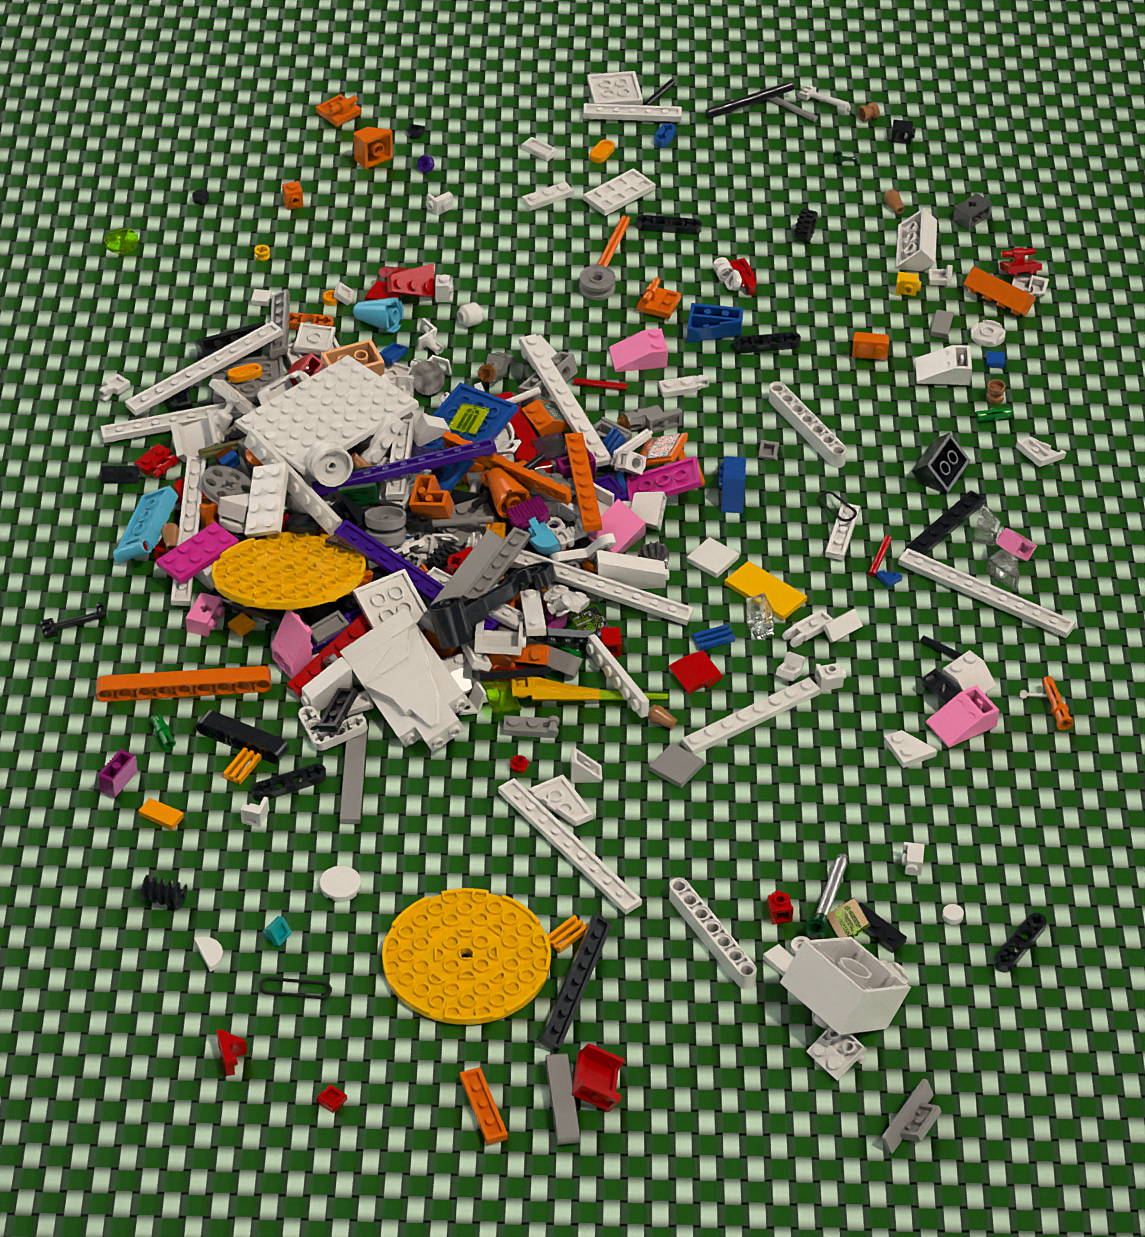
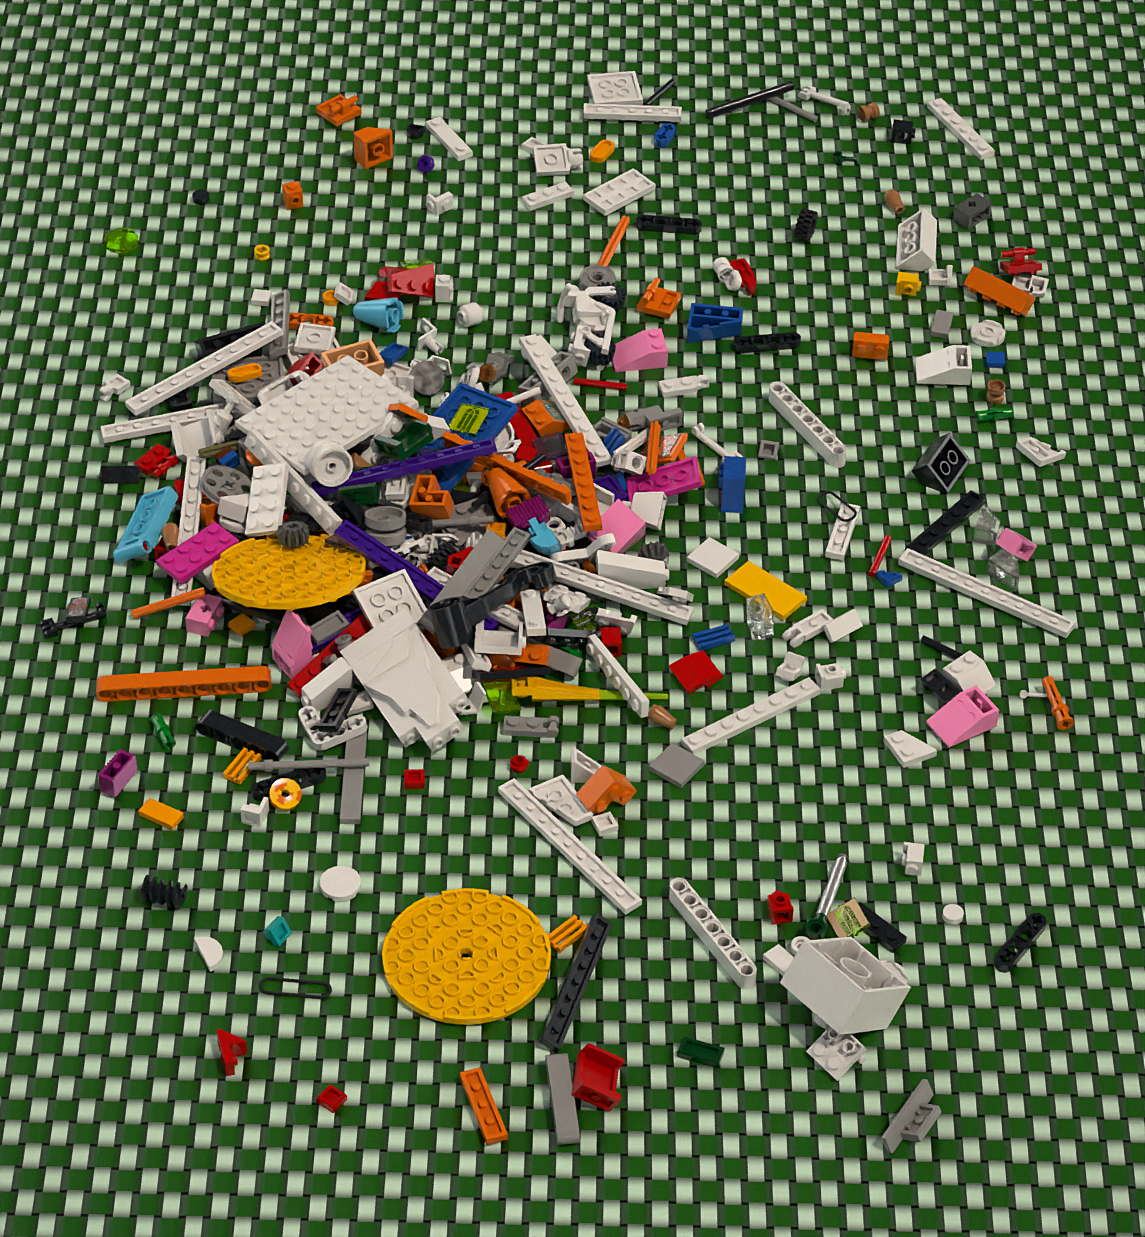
none -> tile [66,597,91,623]
none -> orange piece [131,587,207,619]
none -> light grey bar [248,758,369,772]
none -> yellow piece [269,778,302,811]
none -> dark grey gear [277,521,309,548]
none -> light grey bush [335,634,353,651]
none -> dark green panel [373,416,434,462]
none -> orange tile [388,403,428,423]
none -> clear neon green piece [400,258,434,269]
none -> red tile [404,769,425,789]
none -> white plate [426,117,473,161]
none -> white tile [459,363,480,387]
none -> white plate [533,143,583,176]
none -> white piece [556,282,626,371]
none -> orange brick [576,765,637,815]
none -> white tile [591,812,618,837]
none -> white wing [594,608,637,635]
none -> orange axle [646,421,661,476]
none -> white wing [657,587,694,604]
none -> dark green tile [677,1036,725,1068]
none -> white hinge [691,423,743,463]
none -> white plate [927,98,995,160]

